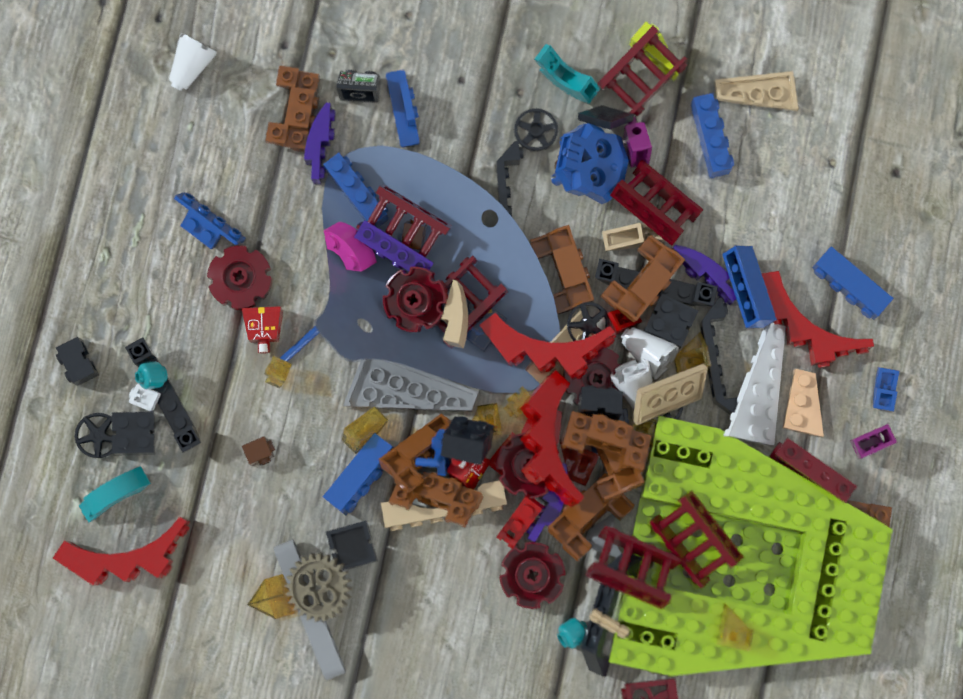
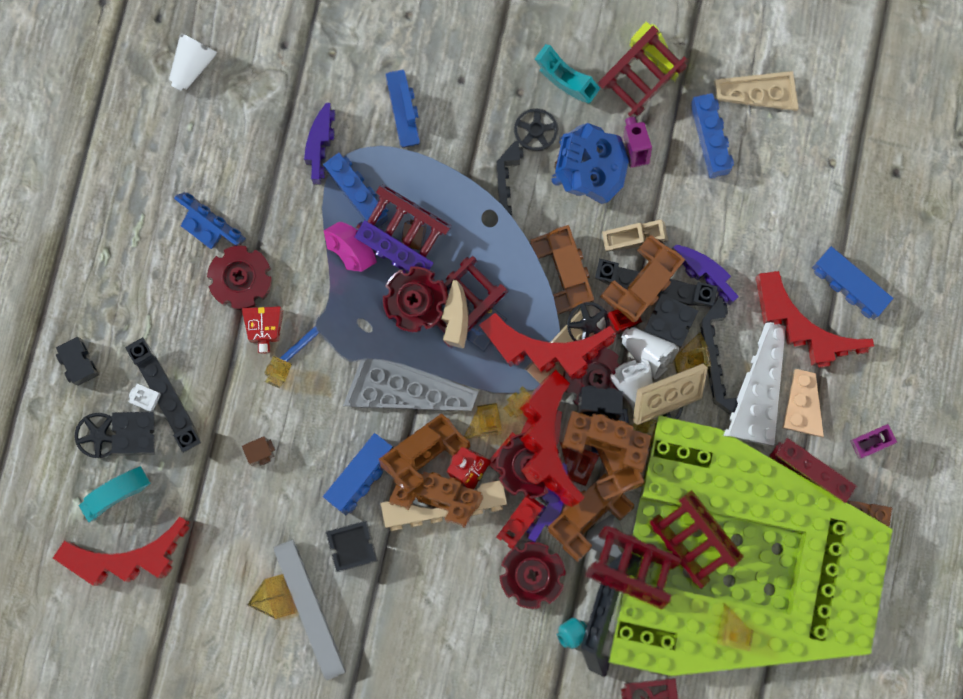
teal head [135,362,168,390] -> none
dark orange bracket [265,65,320,152] -> none
dark tan gear [285,553,353,622] -> none
black slope [336,70,381,103] -> none
clear yellow slope [342,406,388,454] -> none
blue plate [415,429,451,476] -> none
black piece [441,416,494,465] -> none
black tile [578,105,634,130] -> none
tan axle [589,609,629,639] -> none
dark red fence [610,160,704,246] -> none
blue brick [722,246,777,328] -> none
blue slope [873,367,900,411] -> none

